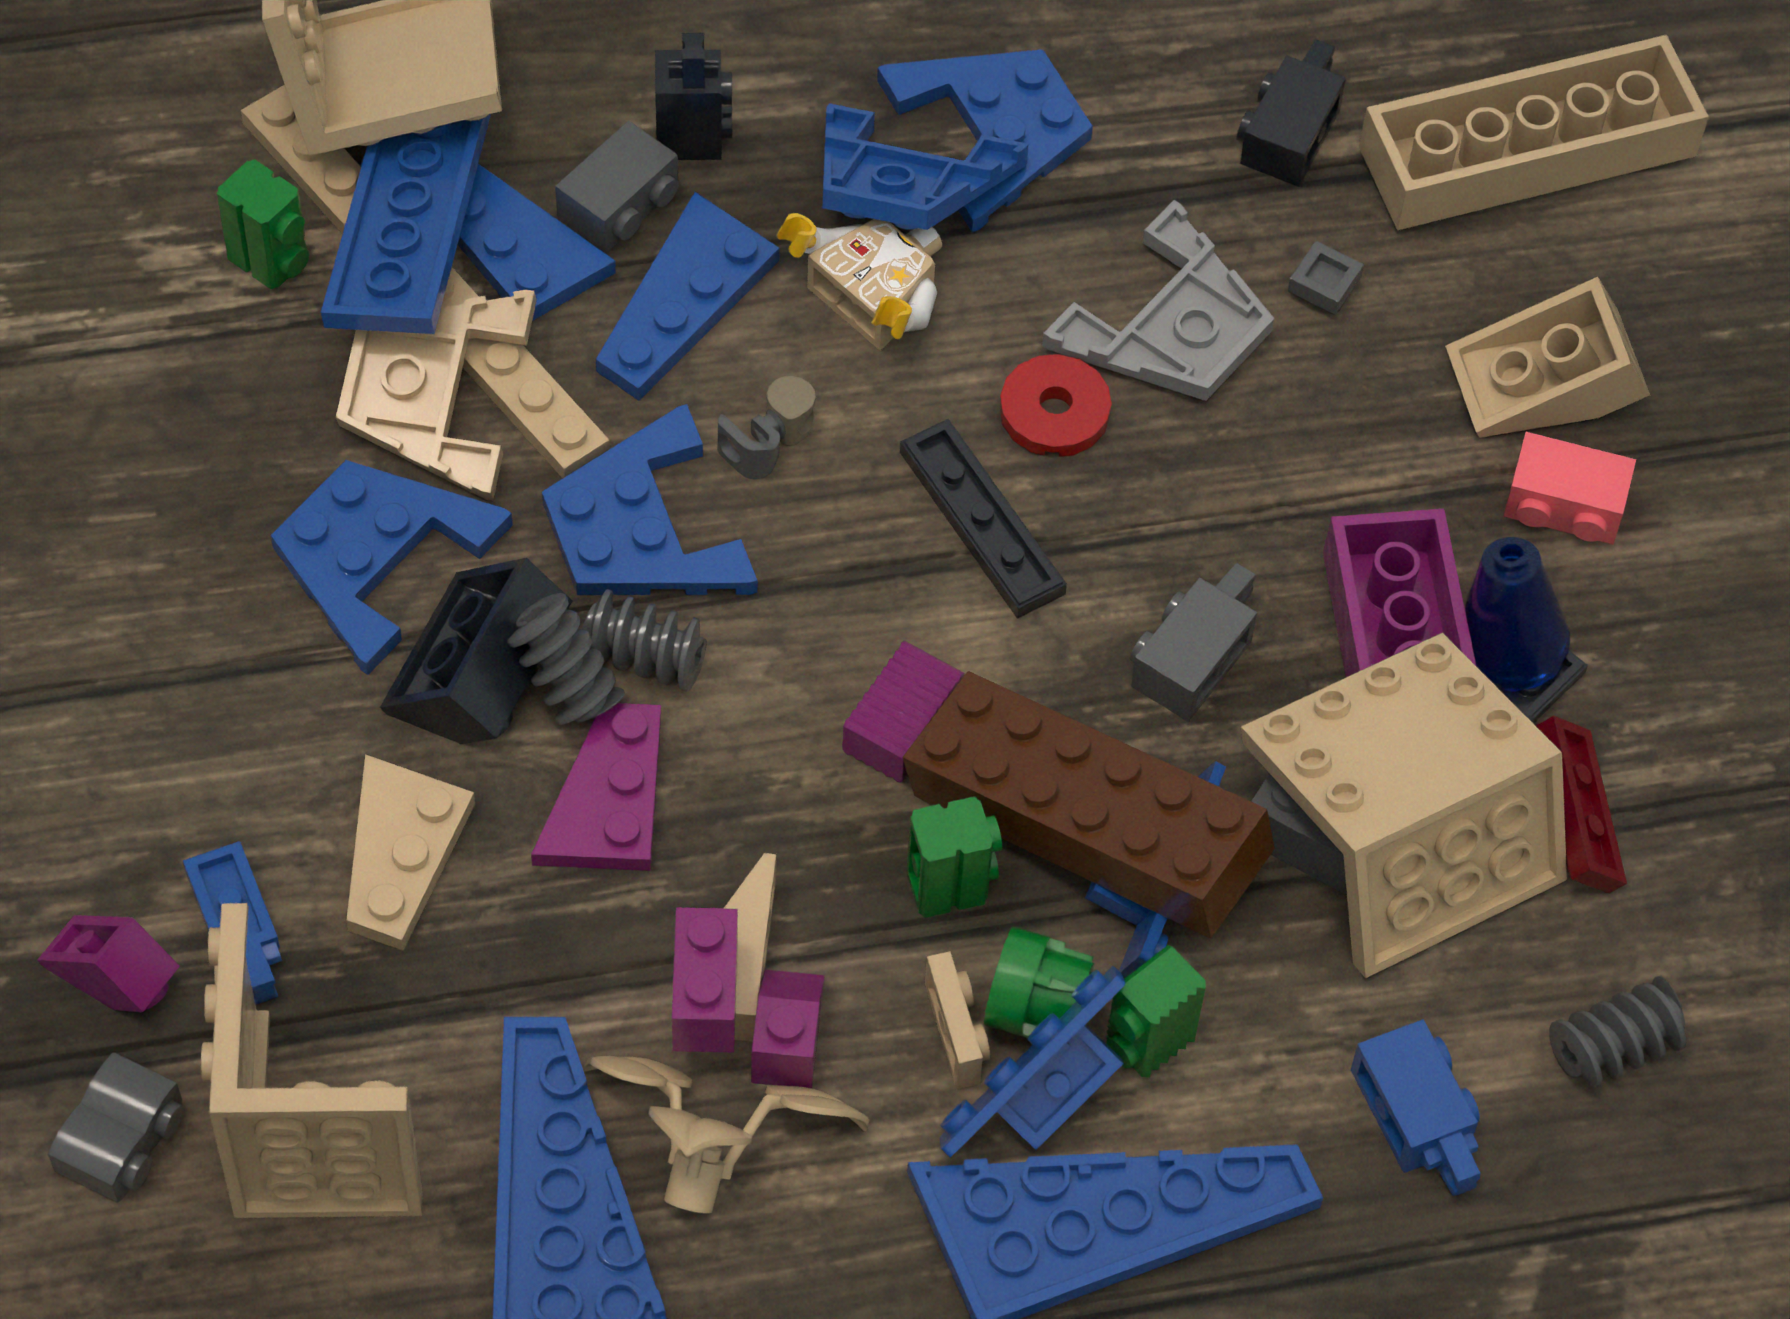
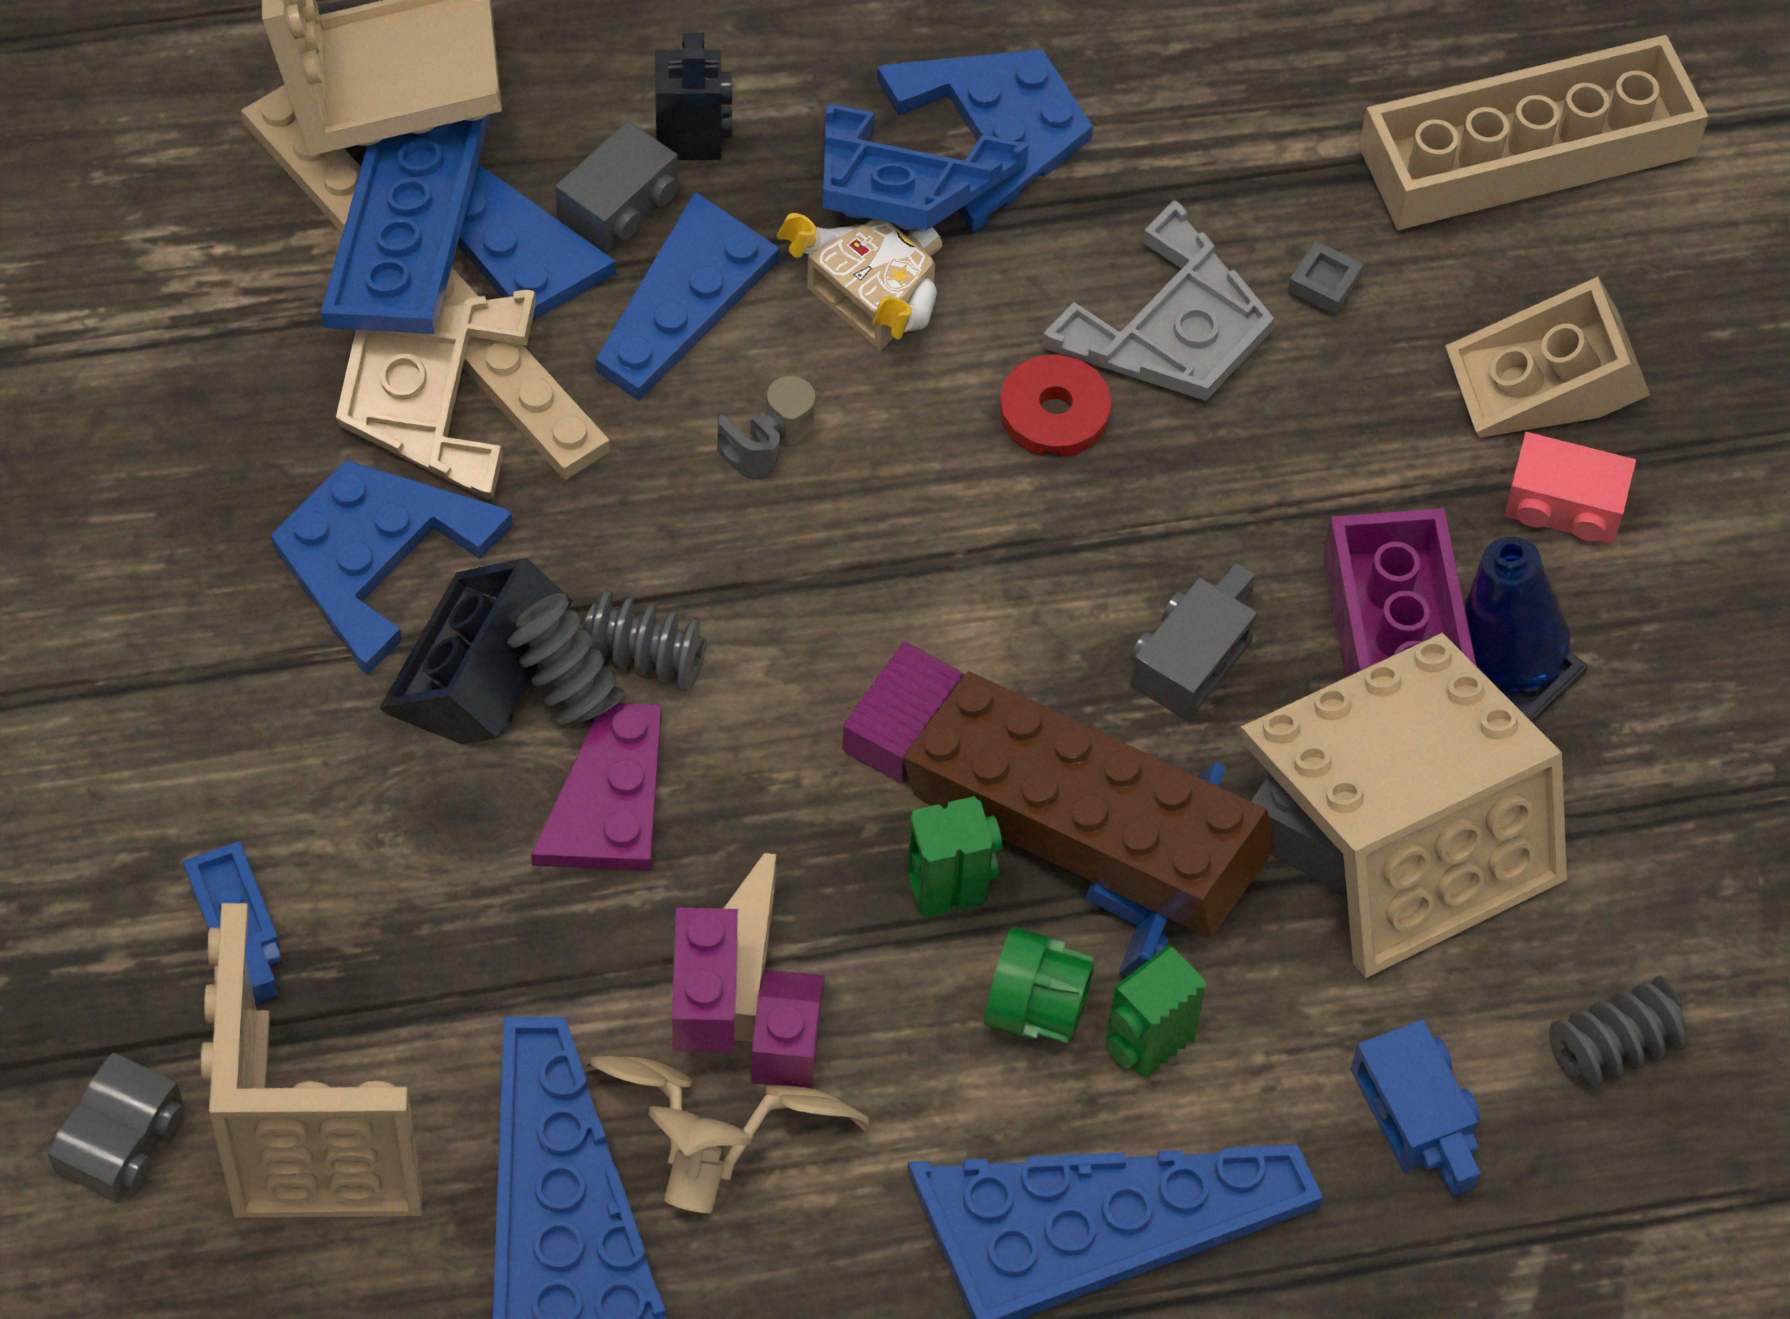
magenta slope [37,915,180,1012] -> none
green brick [217,159,309,289] -> none
tan wing [347,754,475,951] -> none
blue wing [542,404,758,595] -> none
black tile [900,419,1067,619] -> none
tan plate [925,951,990,1090] -> none
blue bracket [940,966,1126,1157] -> none
black hinge [1236,39,1346,187] -> none
dark red plate [1536,715,1627,893] -> none

